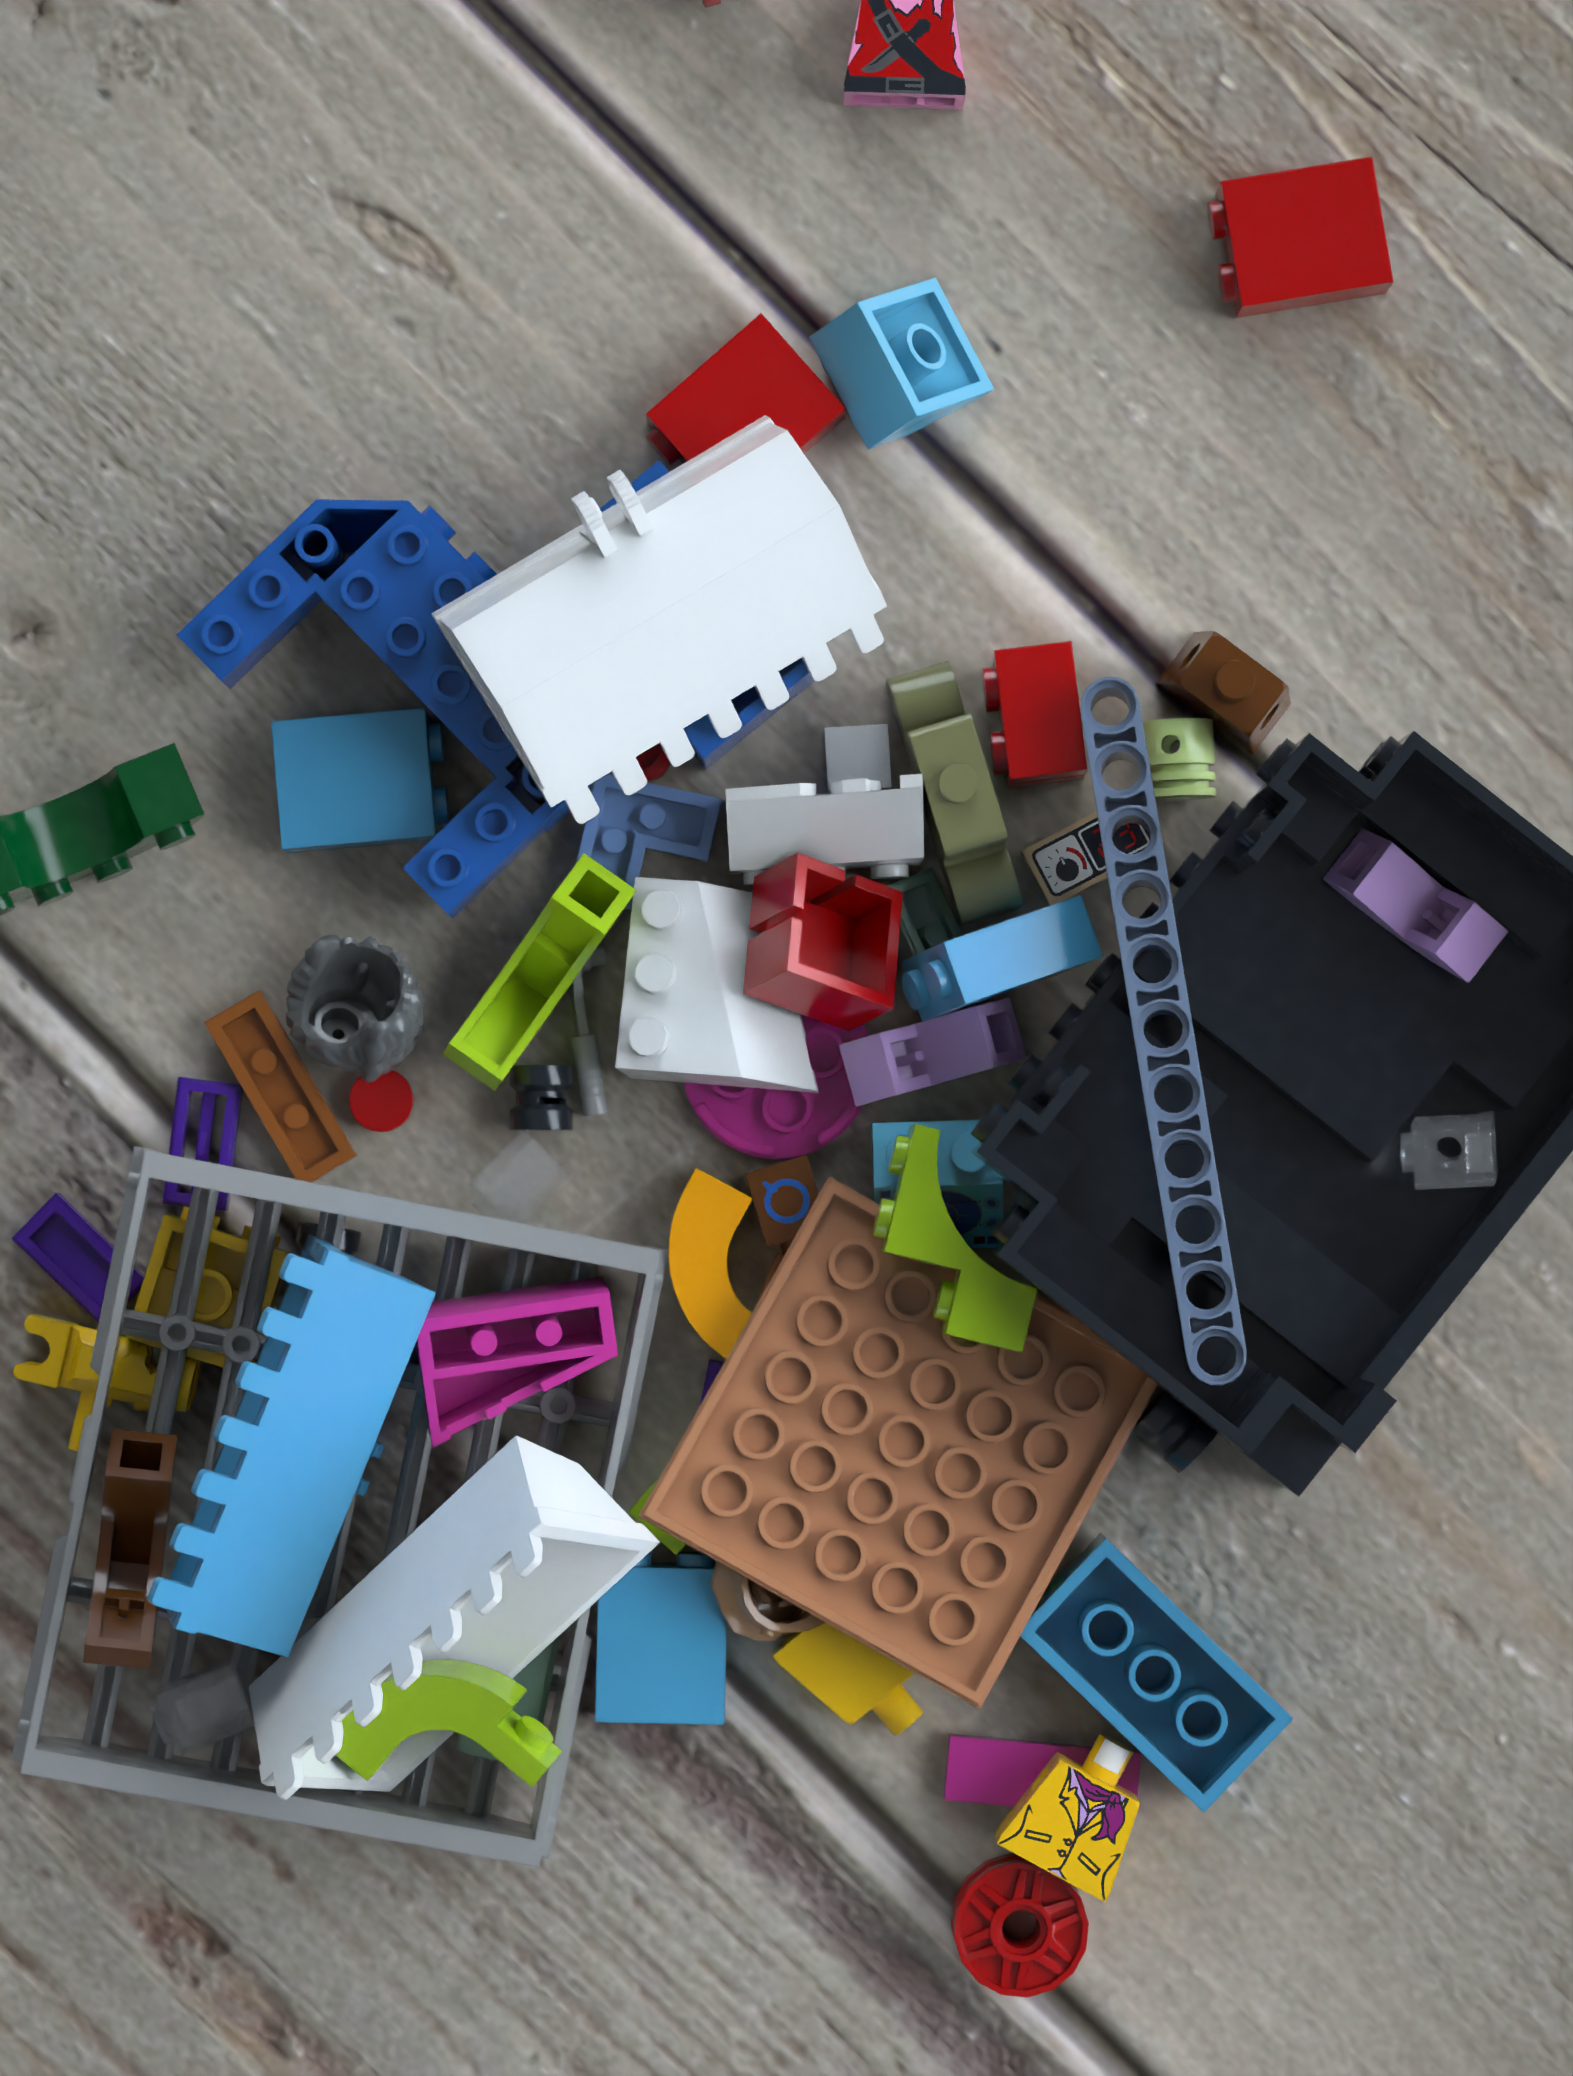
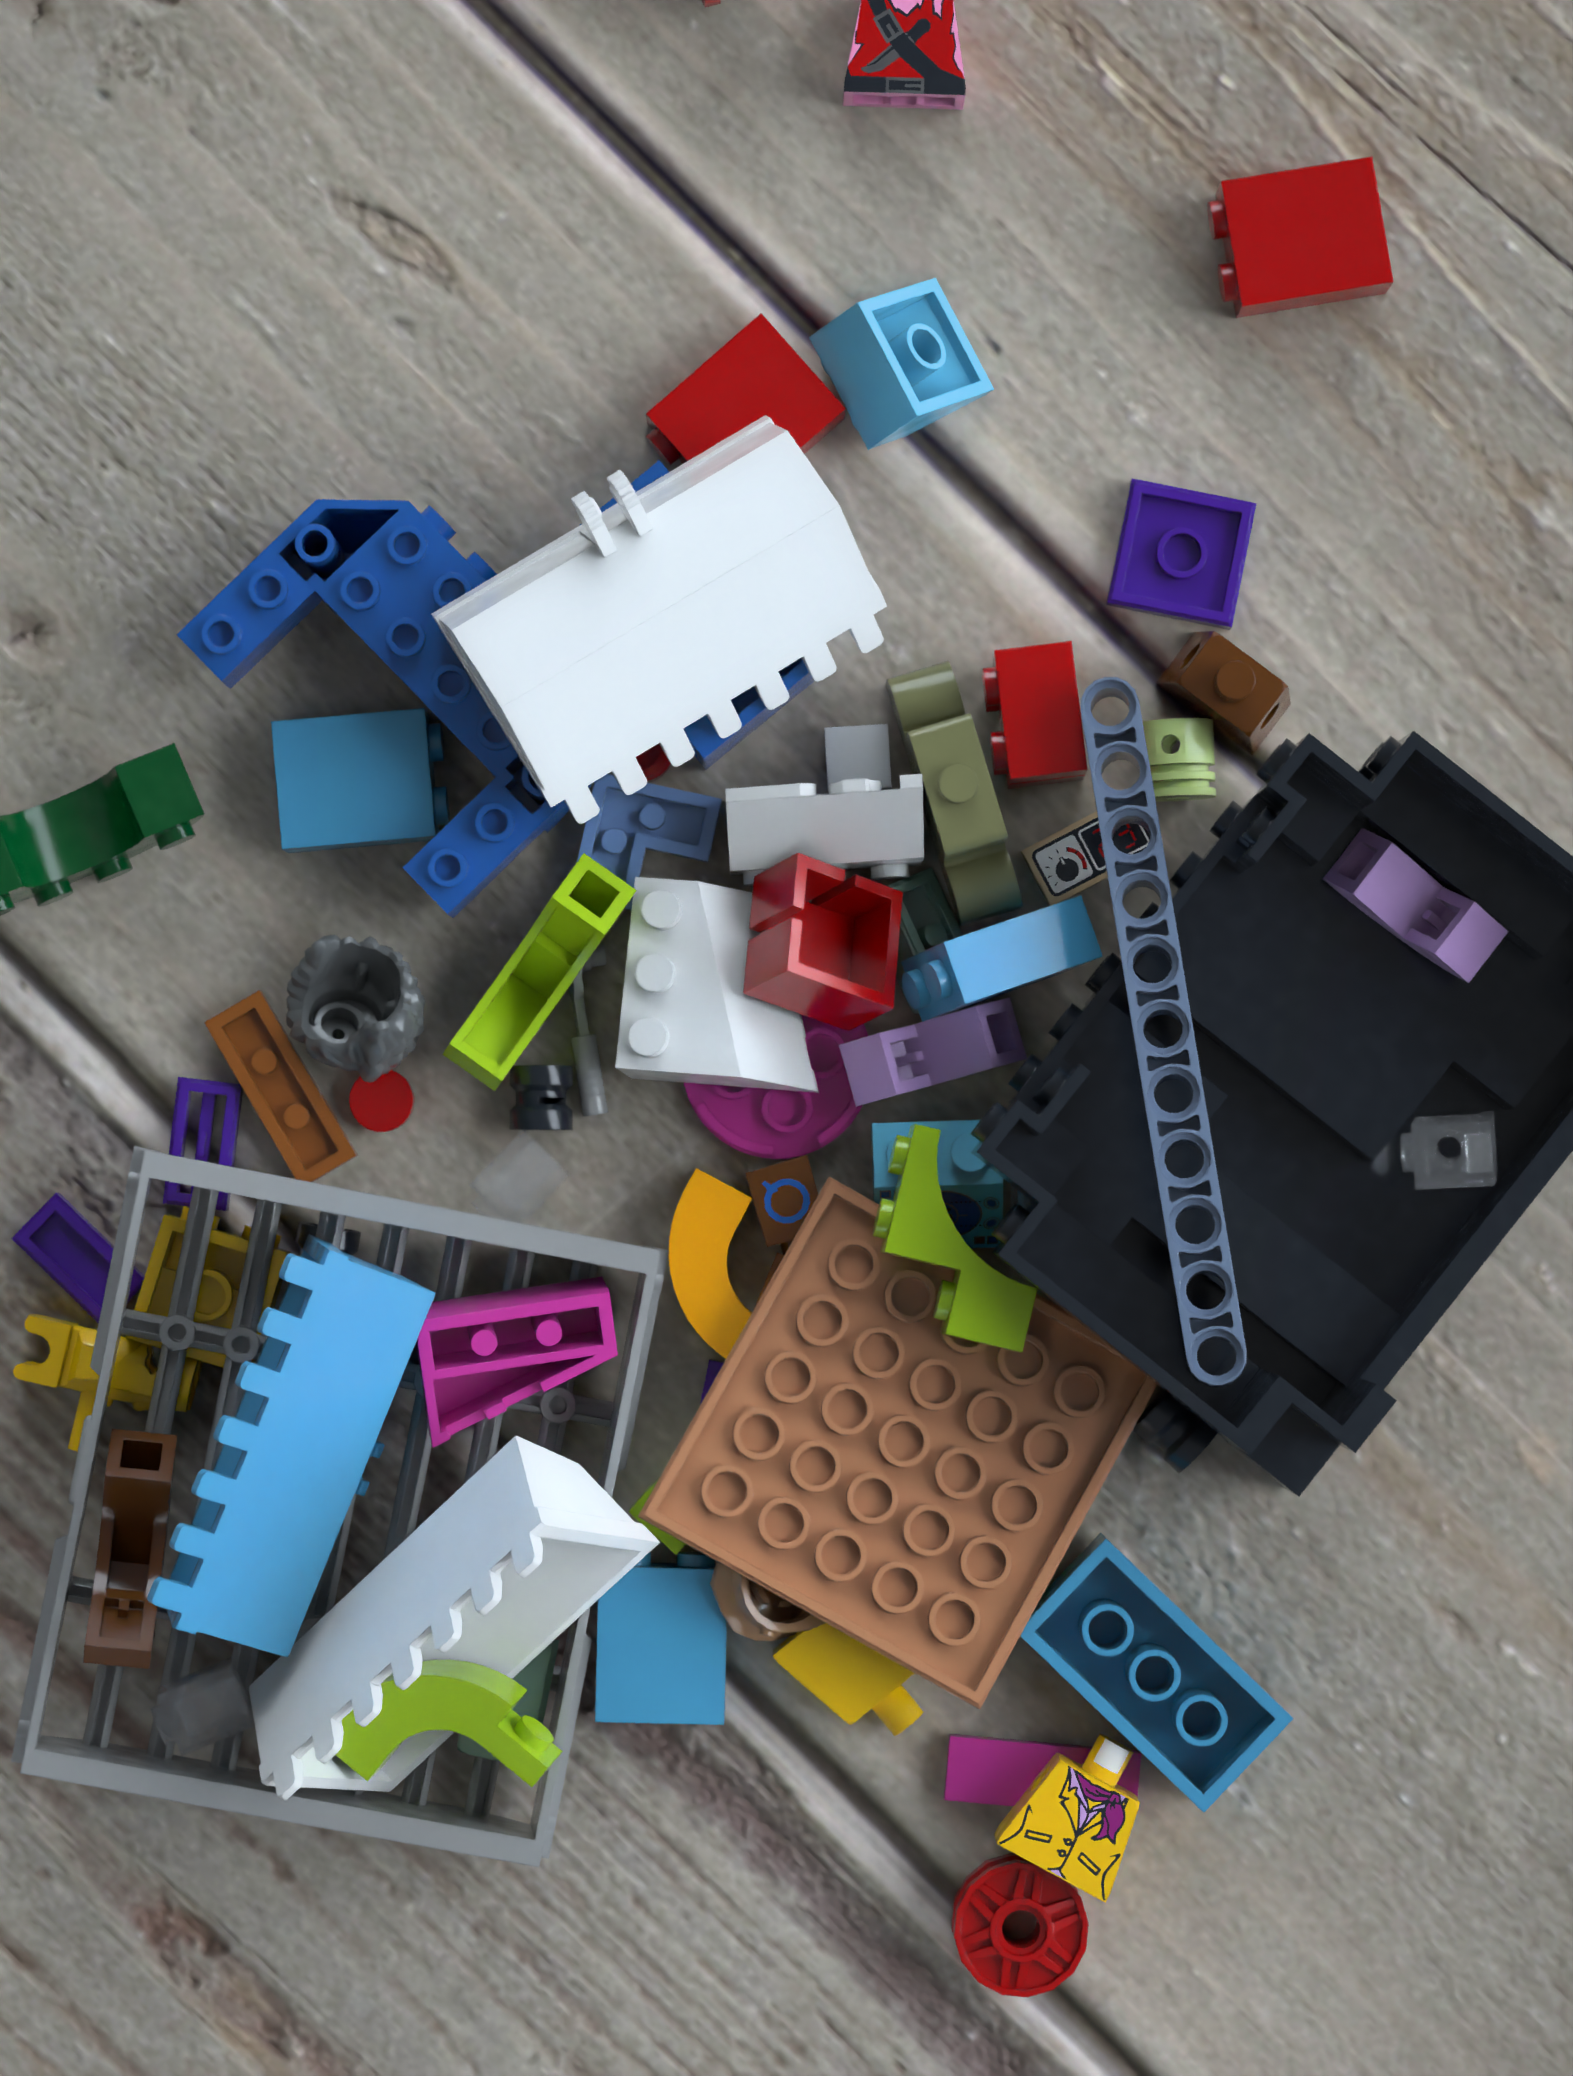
none -> dark purple tile [1106,478,1257,630]

